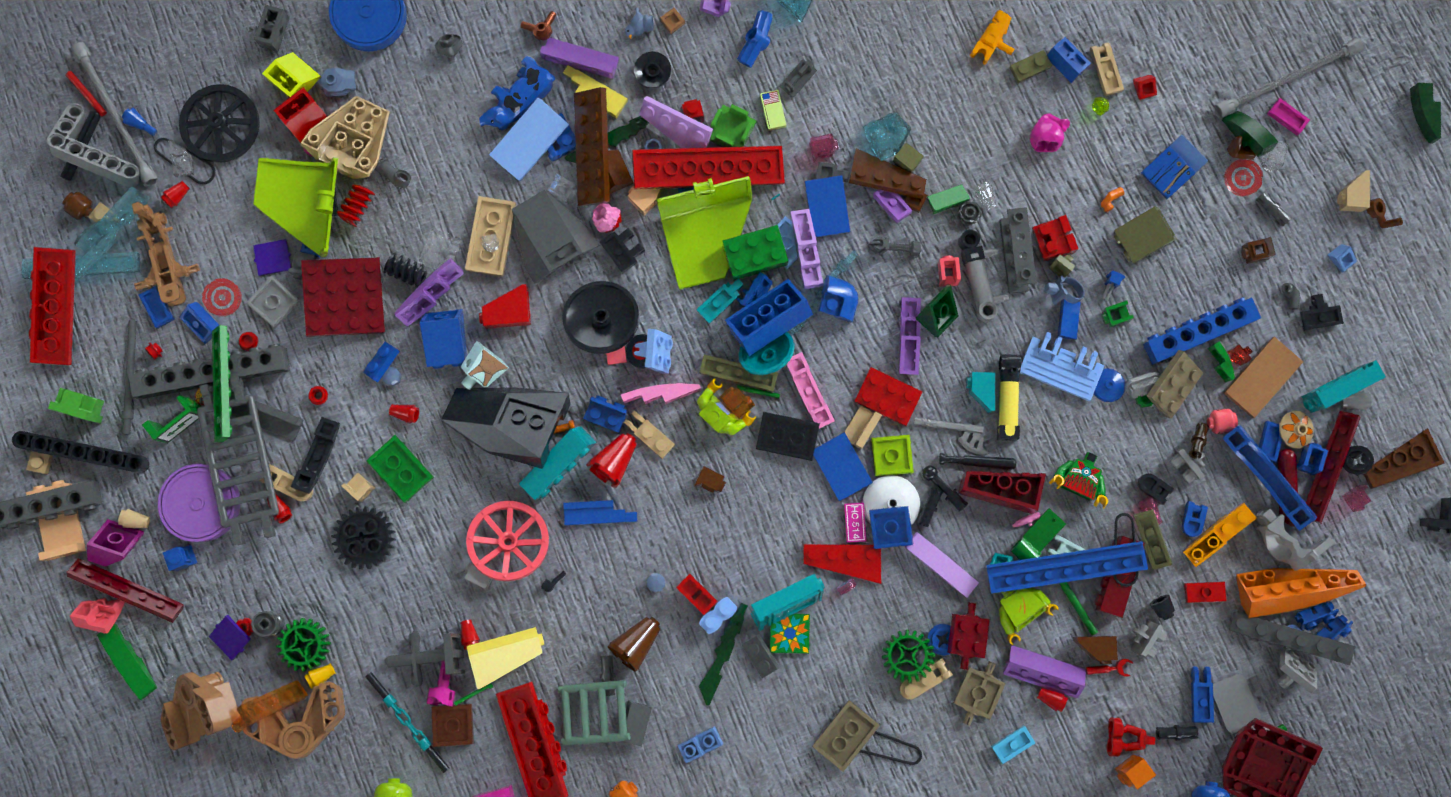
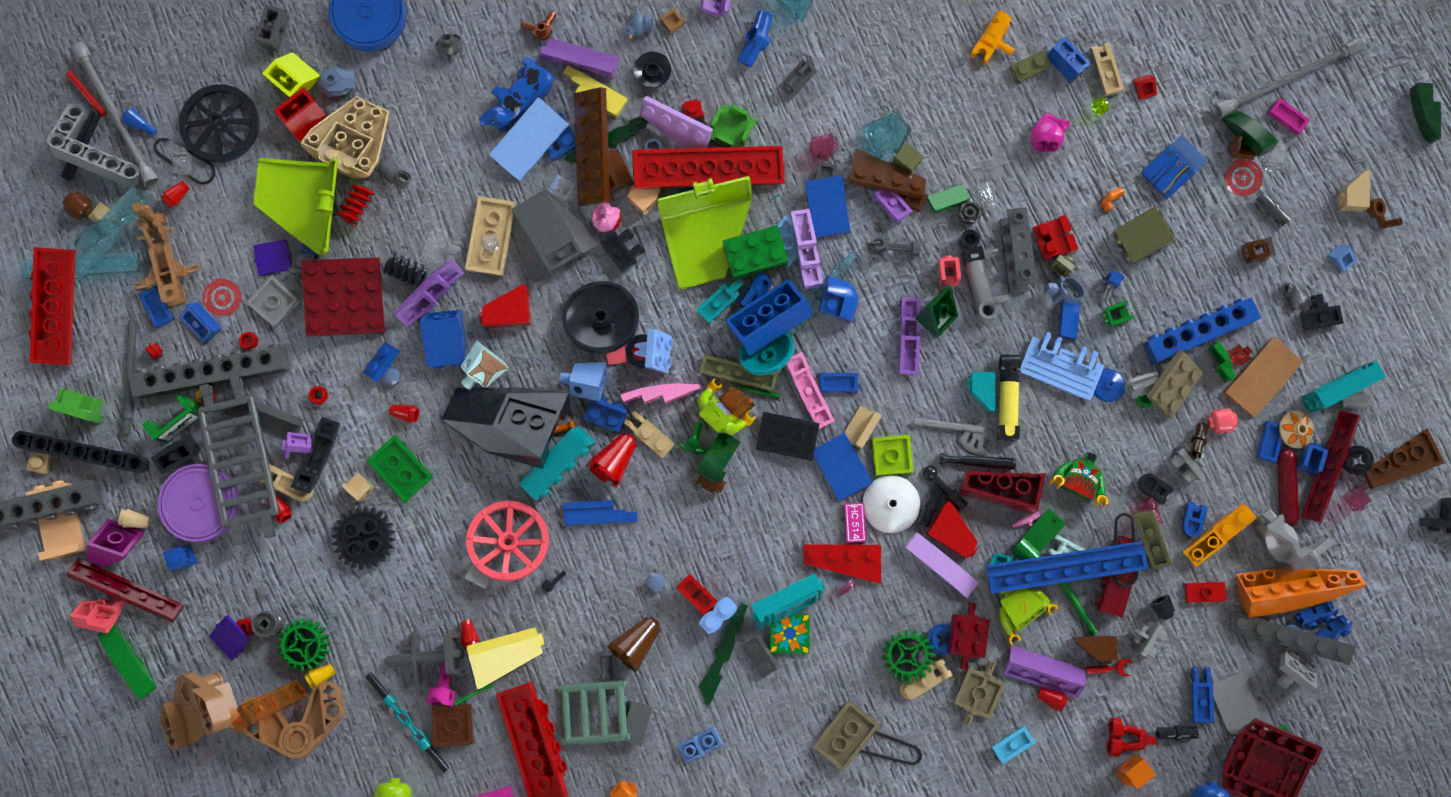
green plate [212,325,232,443] -> none
yellowish green tile [760,90,786,131] -> none
red plate [854,367,923,427] -> none
blue tile [869,506,914,549] -> none
blue arch [1223,425,1317,531] -> none
none -> black brick [151,434,201,474]
none -> medium lavender bracket [281,432,311,459]
none -> medium blue torso [560,362,607,401]
none -> green plant [676,422,708,454]
none -> dark green door [695,433,740,484]
none -> blue tile [819,373,858,393]
none -> red slope [925,501,978,559]

